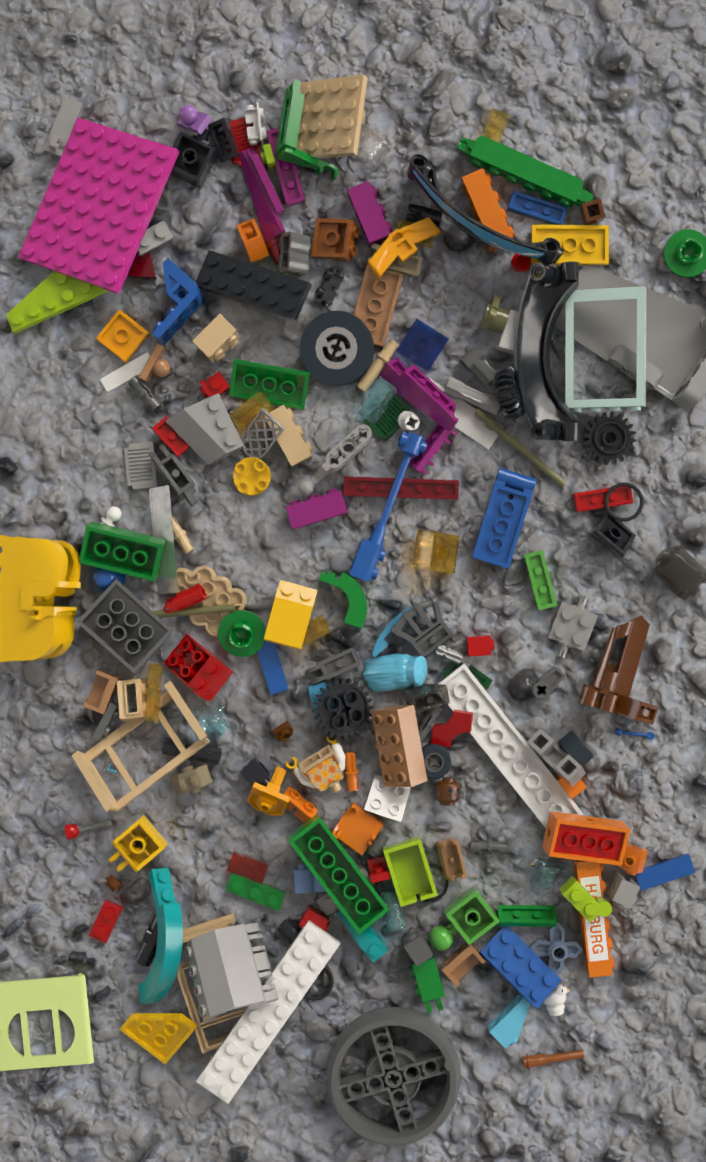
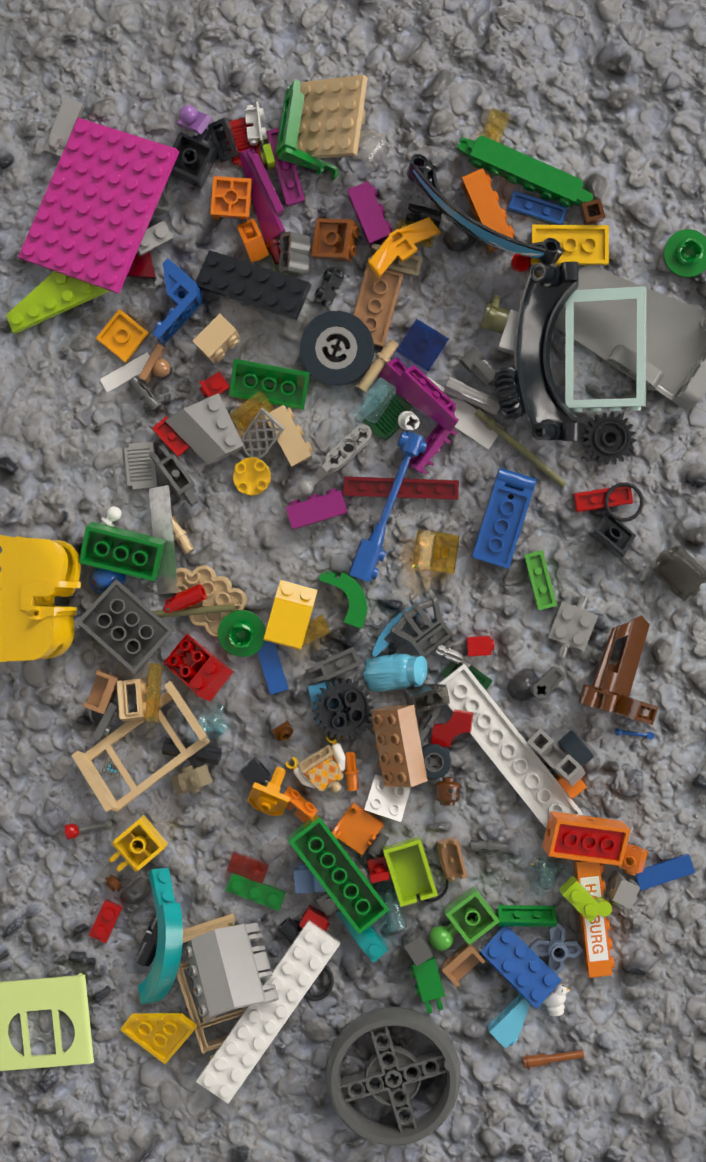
none -> orange piece [210,176,252,220]

